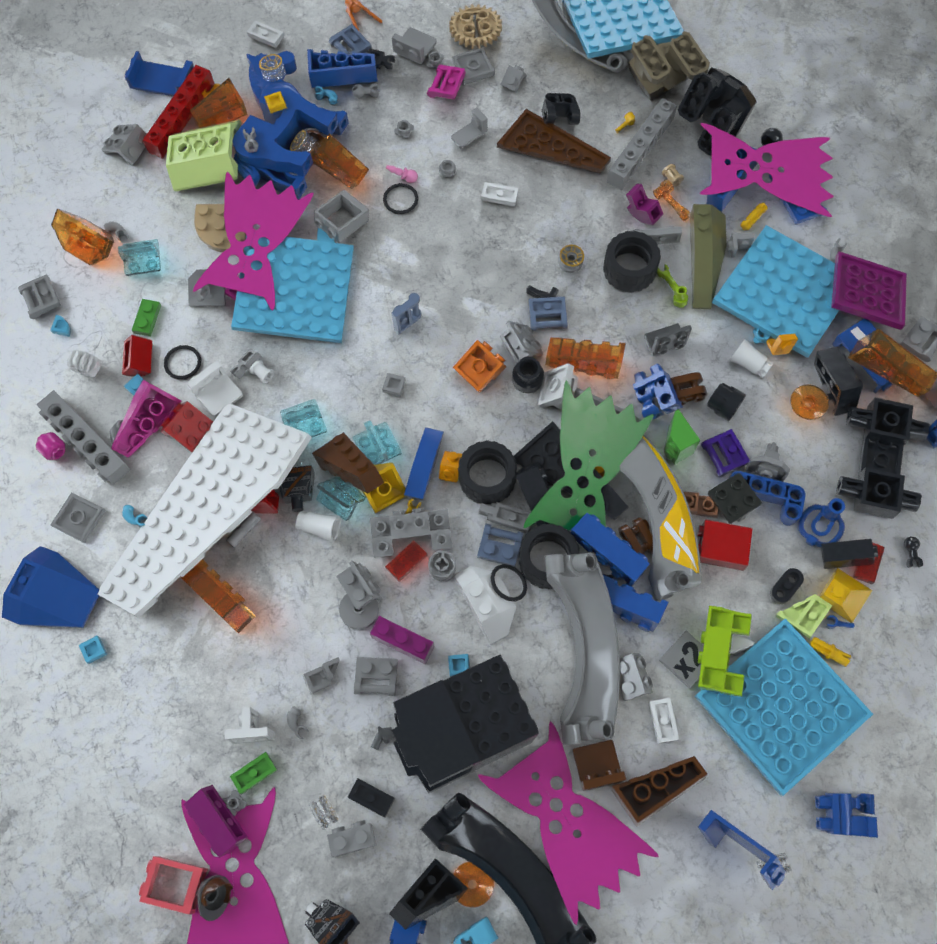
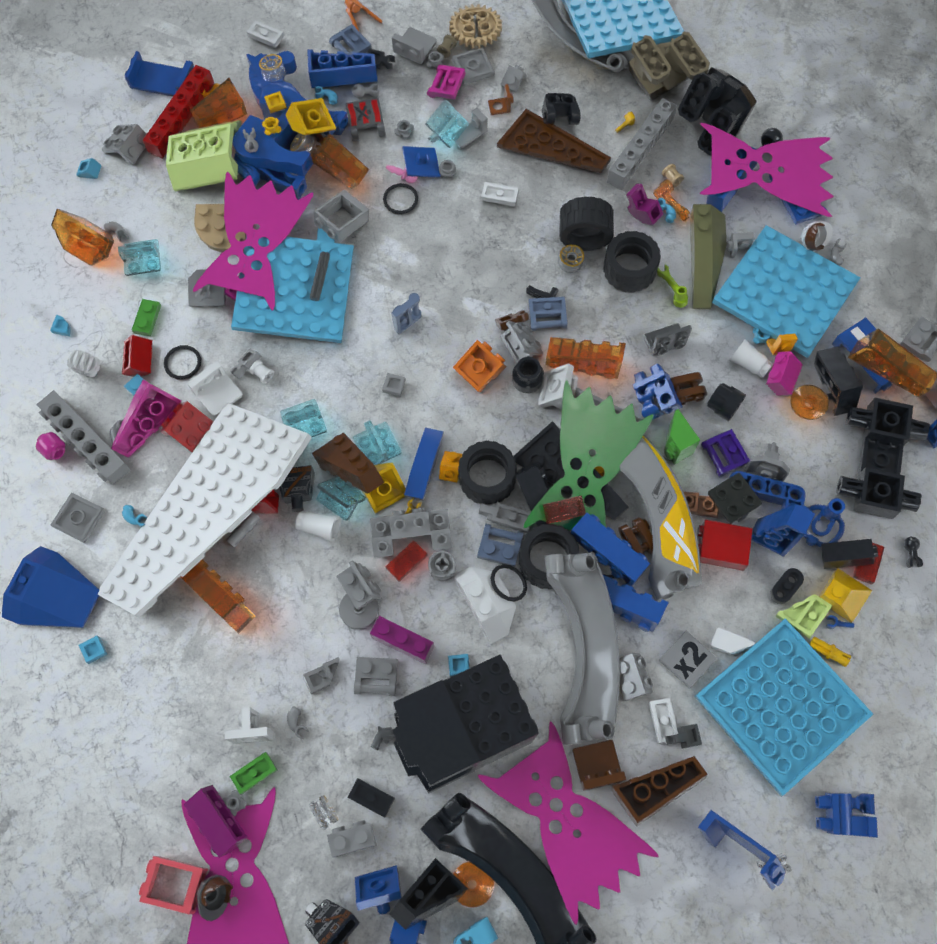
light grey plate [18,274,61,319] -> none
light grey plate [632,226,682,244] -> none
lime bracket [698,606,752,697] -> none
yellow axle [740,202,768,231] -> none
magenta plate [831,251,907,330] -> none
none -> medium azure slope [77,158,101,179]
none -> yellow plate [262,117,282,135]
none -> yellow slope [286,98,336,135]
none -> dark grey axle [310,251,330,301]
none -> dark grey flag [346,98,386,141]
none -> blue tile [355,865,402,915]
none -> blue piece [402,146,441,178]
none -> clear light blue bracket [425,100,469,148]
none -> dark tan bush [437,34,457,58]
none -> dark orange bracket [488,84,514,115]
none -> reddish brown plate [495,310,529,331]
none -> clear red plate [542,495,586,524]
none -> black tyre [559,196,614,251]
none -> medium azure arm [658,198,676,223]
none -> dark grey plate [665,724,702,749]
none -> blue wedge [751,504,815,557]
none -> dark pink brick [766,351,803,396]
none -> white piece [800,221,833,252]

